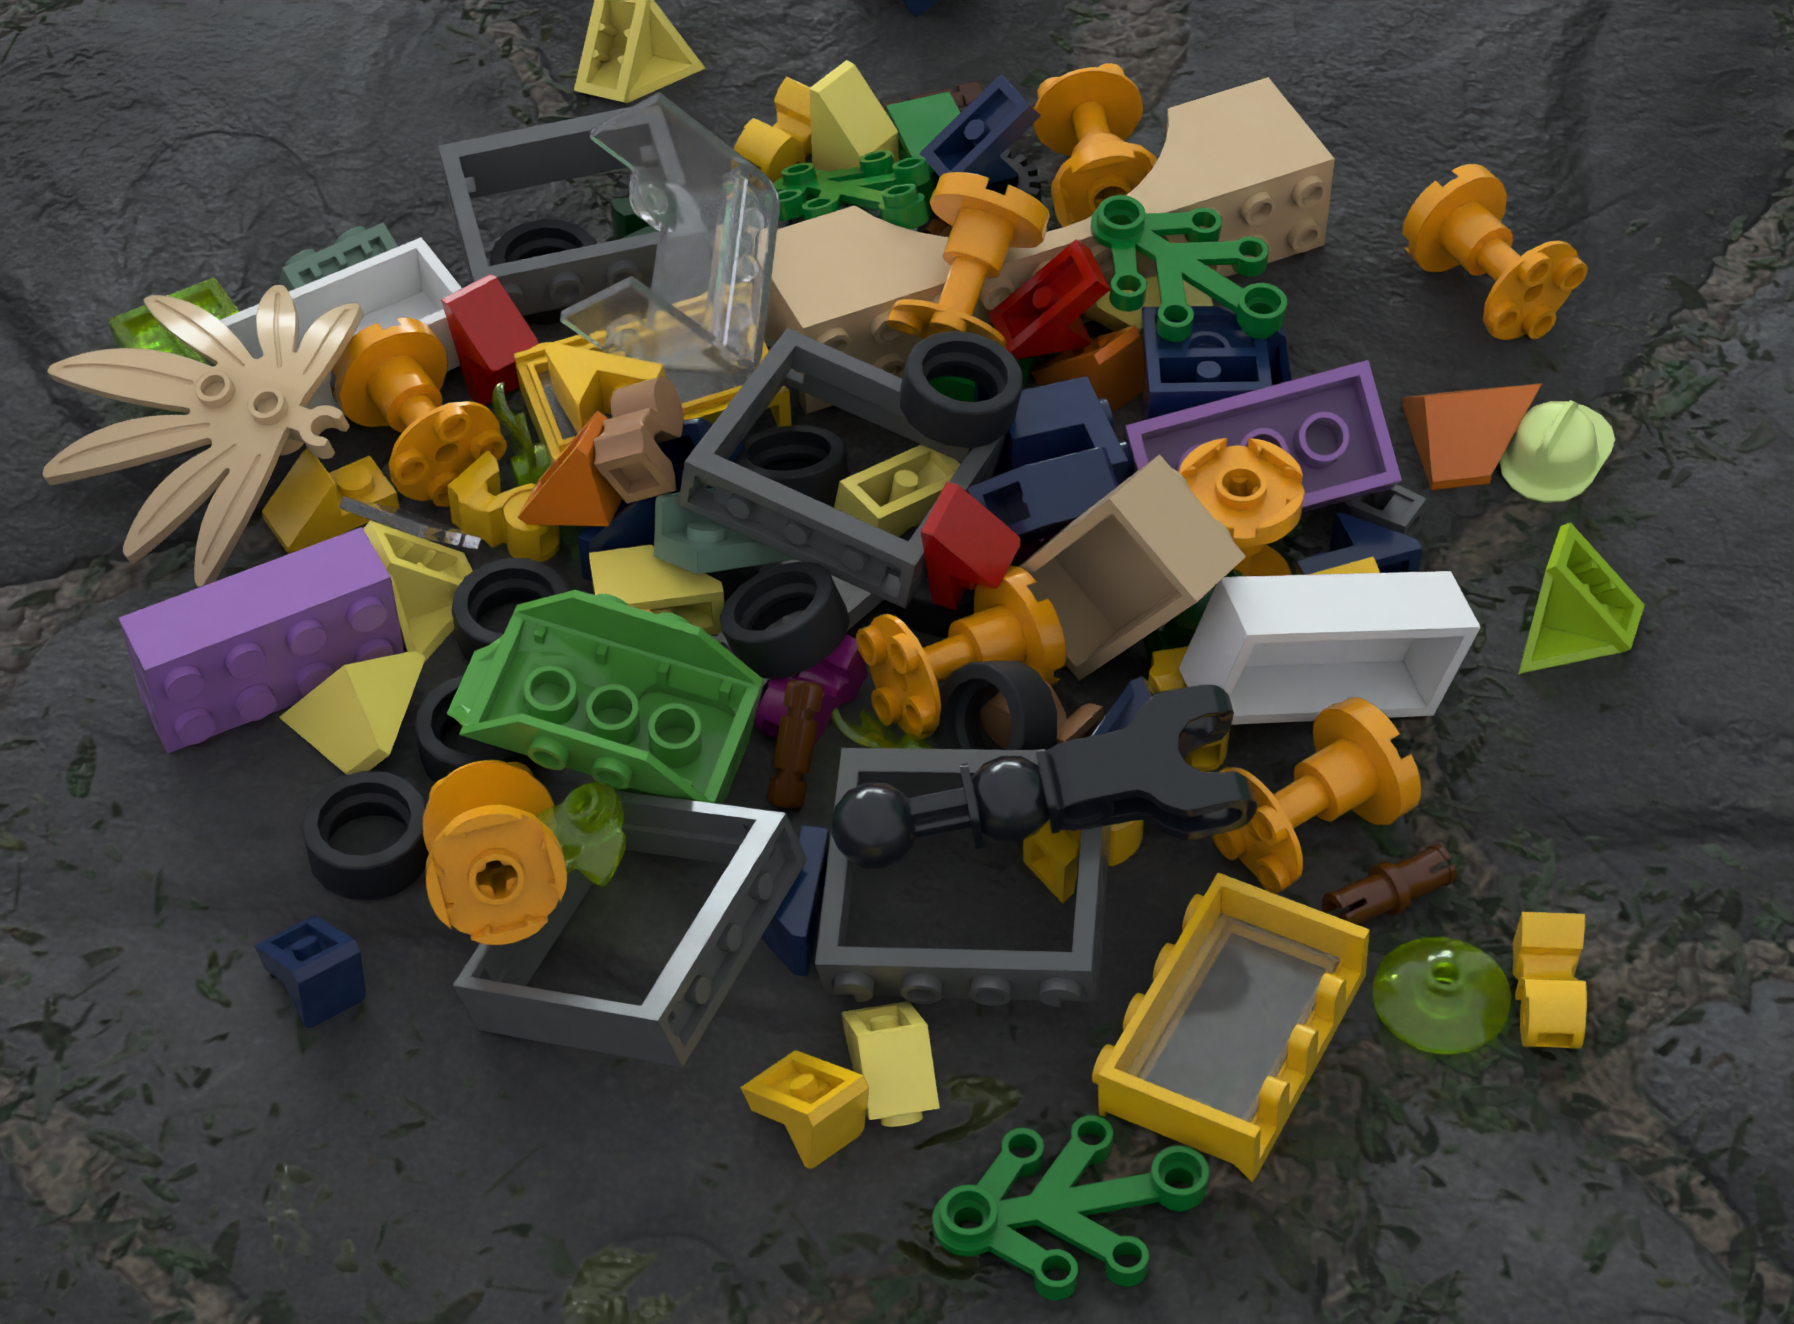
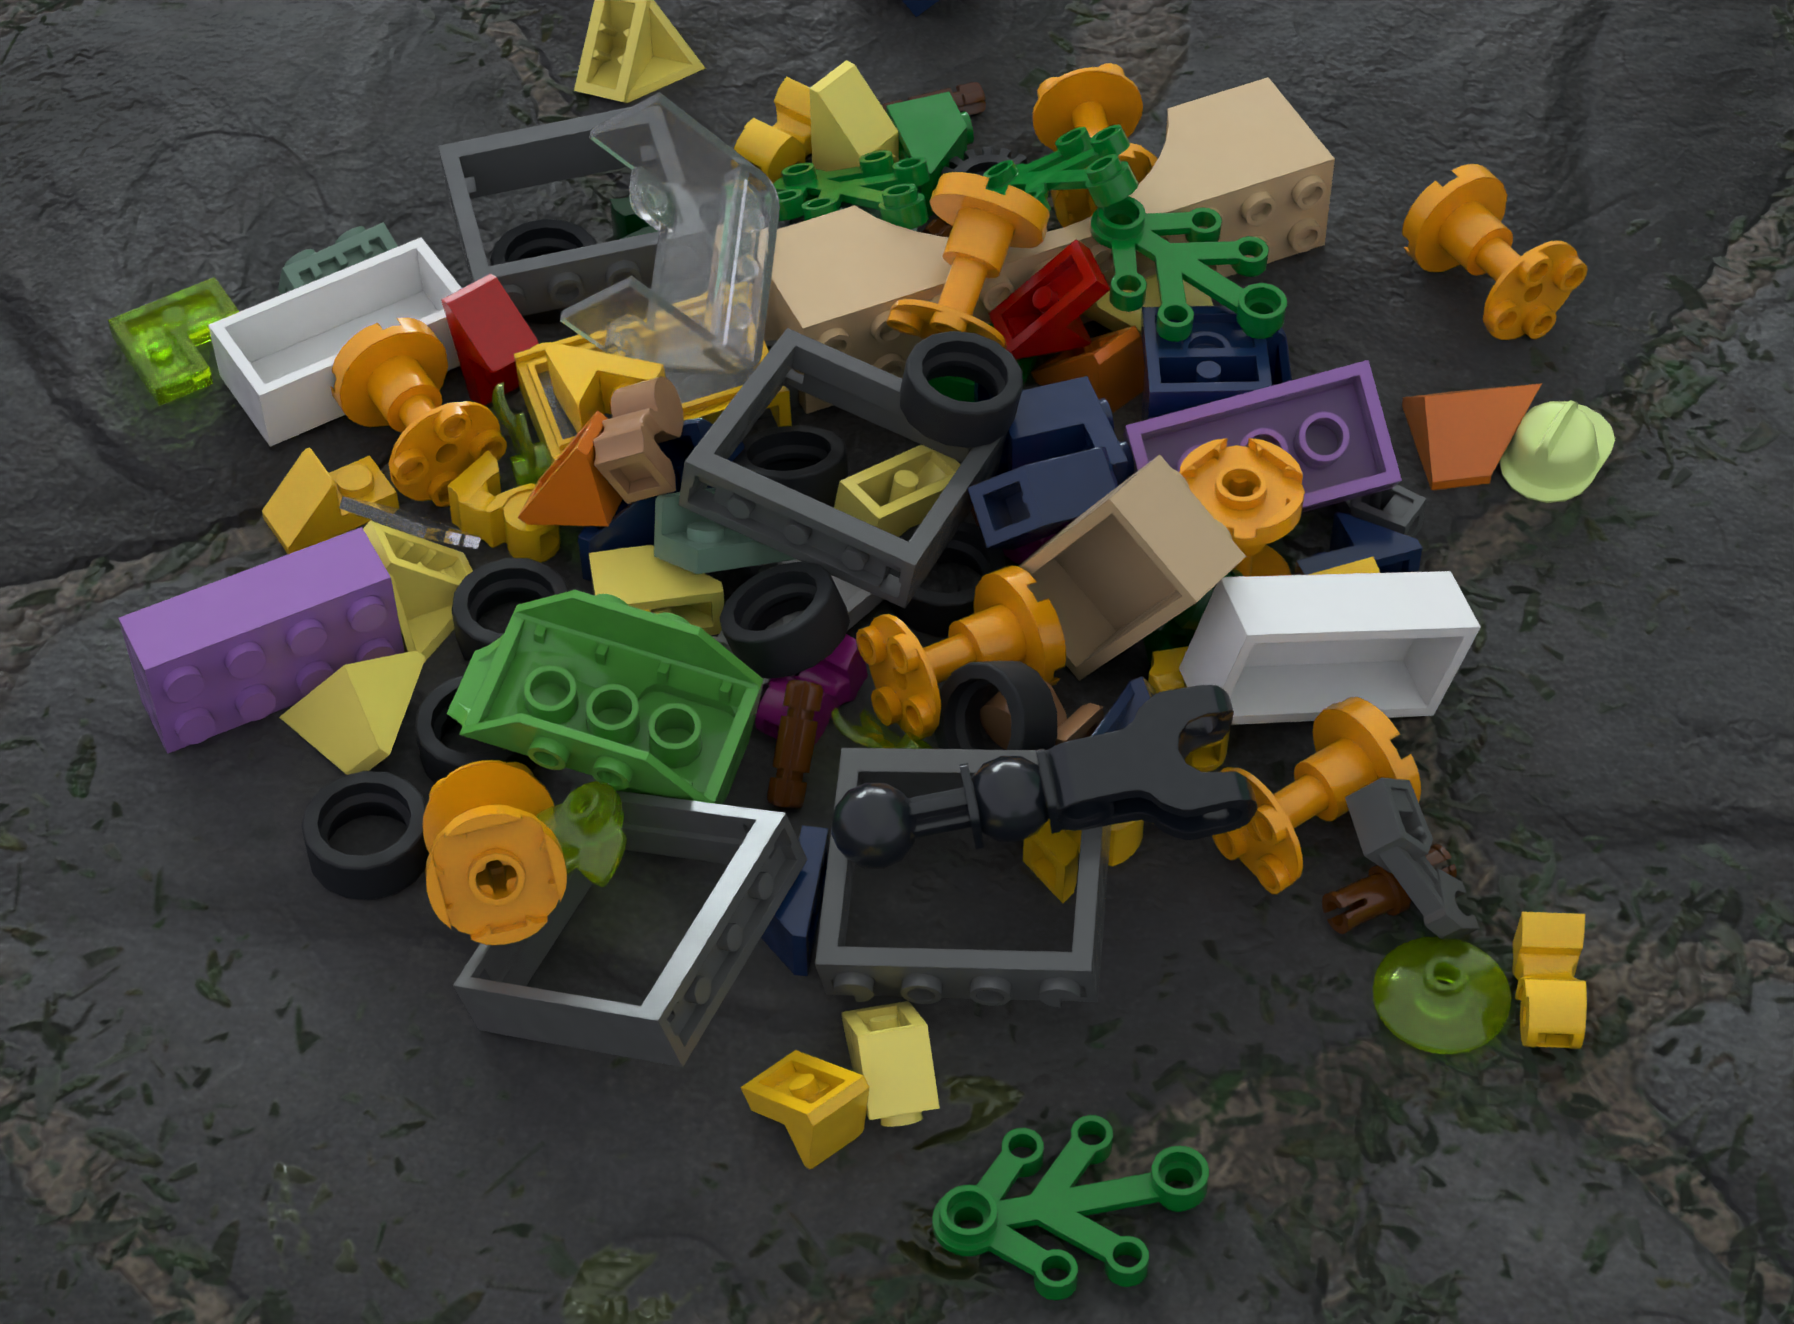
tan plant [43,285,365,588] -> none
dark blue slope [254,915,366,1028] -> none
dark blue slope [920,74,1041,184] -> none
red slope [921,481,1020,610] -> none
window [1092,873,1370,1183] -> none
lime slope [1518,522,1645,674] -> none
none -> green plant [983,124,1139,211]
none -> dark grey piece [1345,778,1480,939]

